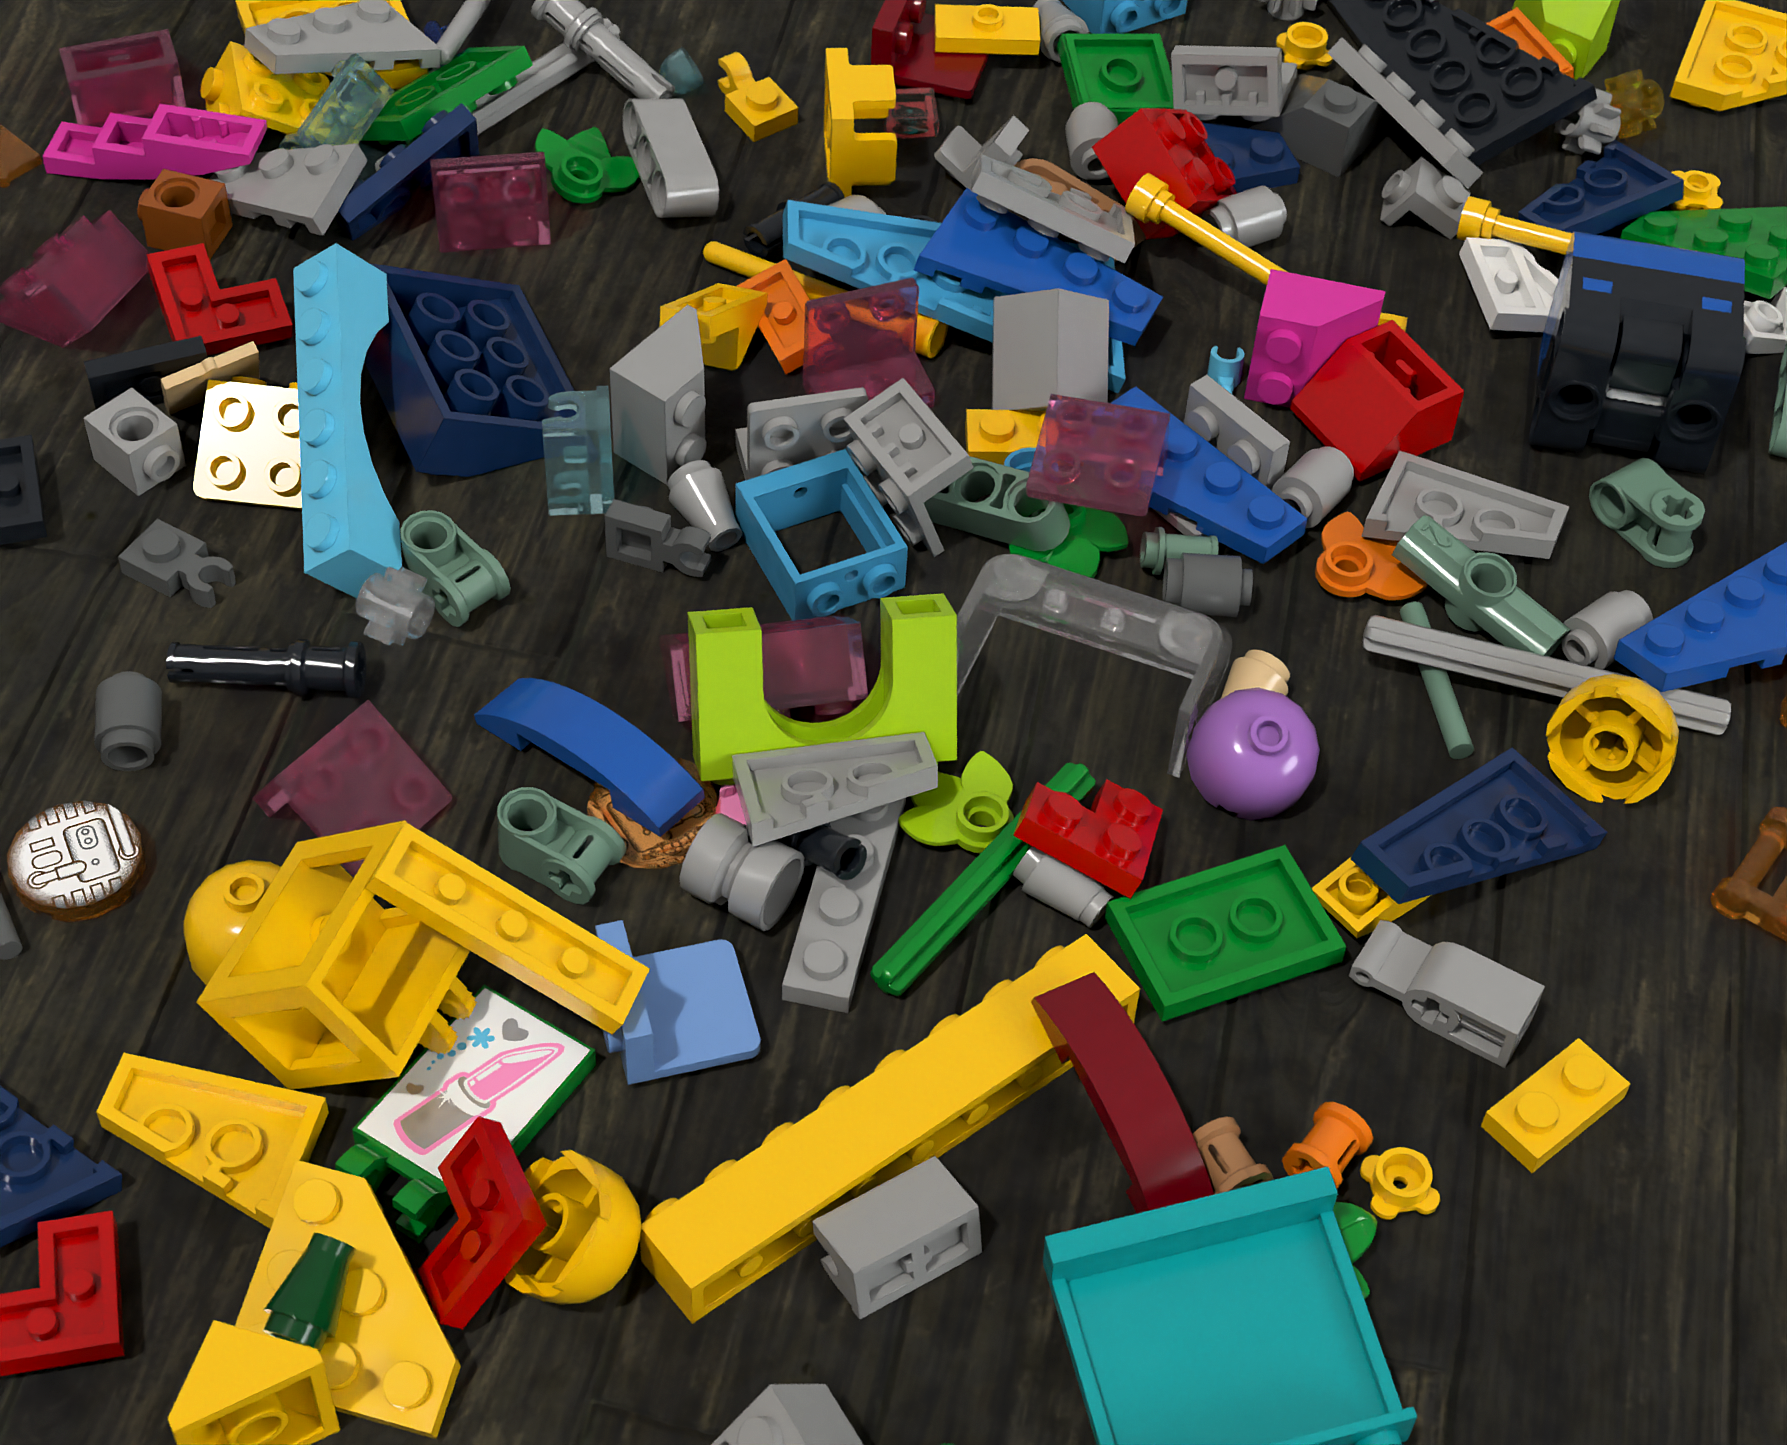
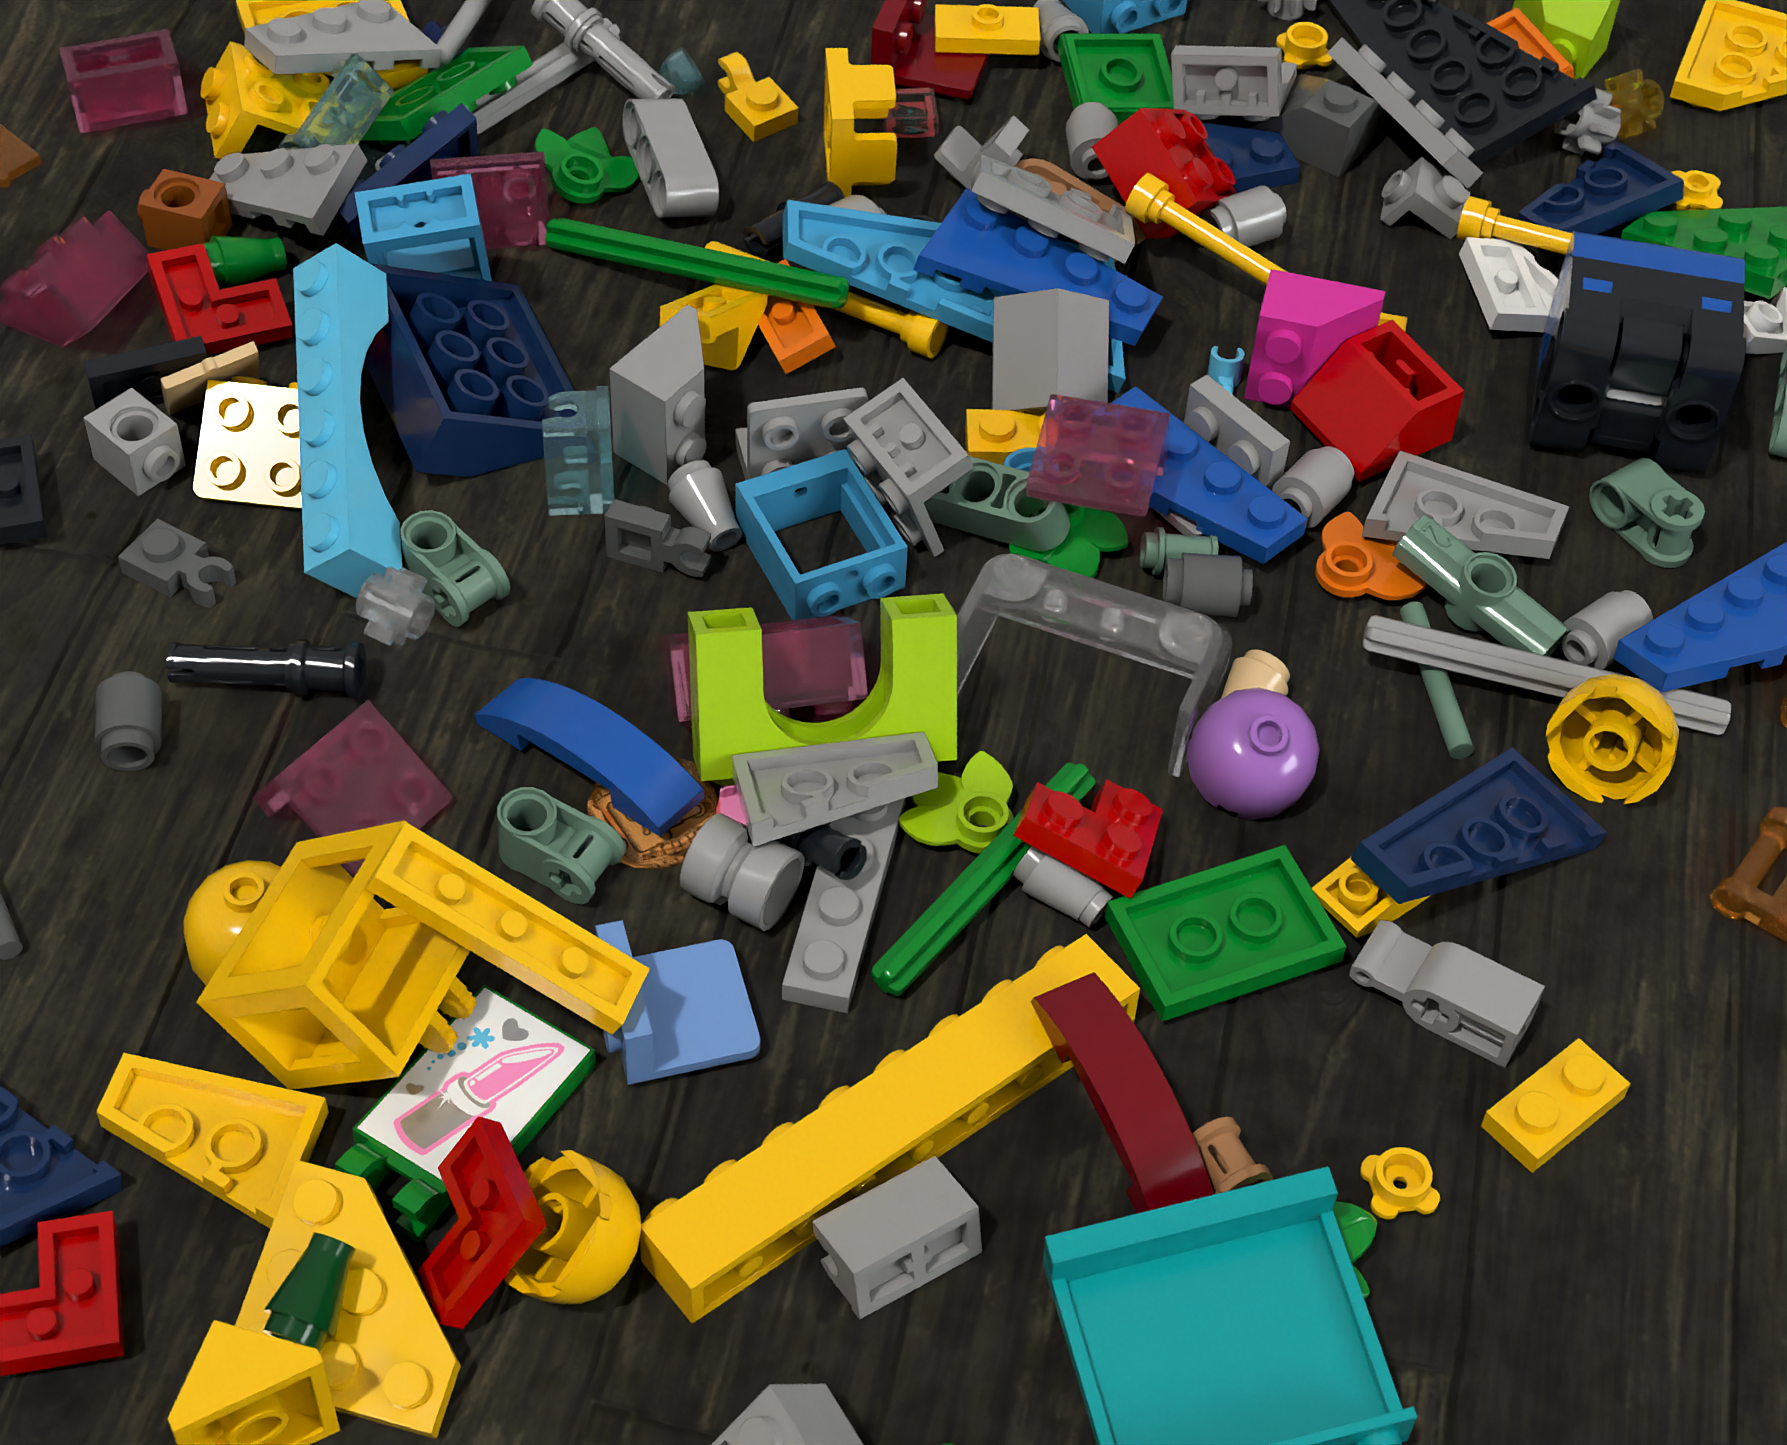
tile [7,801,146,922] -> none
dark pink slope [43,104,267,180] -> none
clear pink bracket [803,278,935,408] -> none
orange bush [1282,1102,1373,1189] -> none
none -> green cone [200,236,287,289]
none -> dark azure window [354,173,492,281]
none -> green axle [545,218,849,309]

